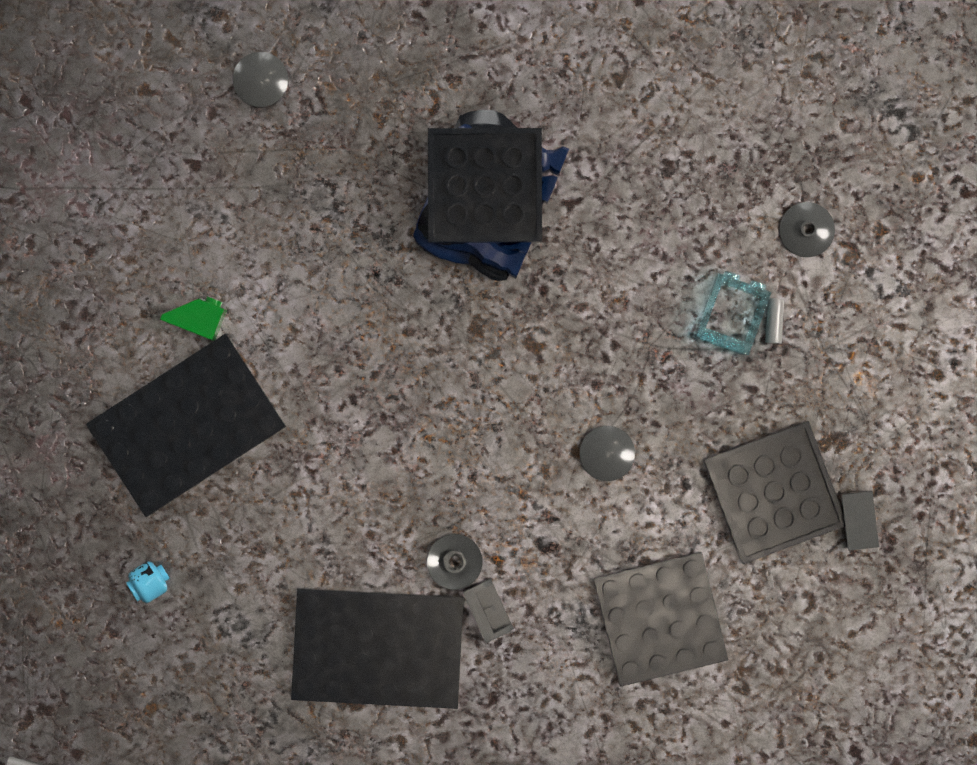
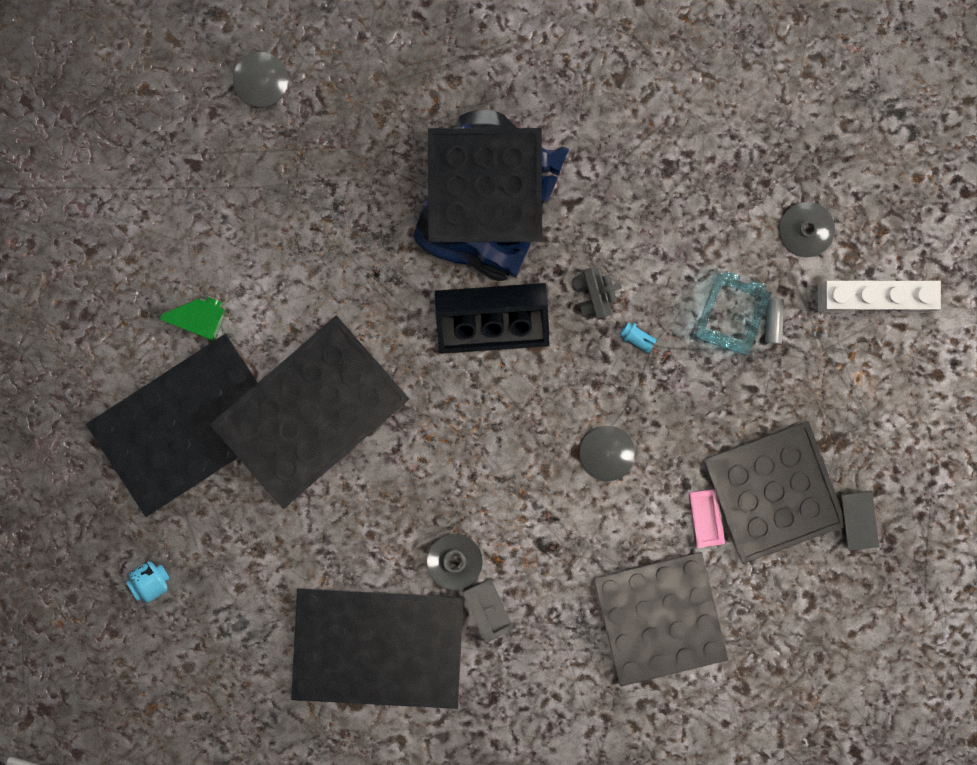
none -> black plate [209,315,409,509]
none -> black slope [435,283,550,354]
none -> dark grey hips [573,267,622,318]
none -> medium azure pin [619,322,657,354]
none -> bright pink tile [689,489,725,548]
none -> white arch [818,281,941,313]

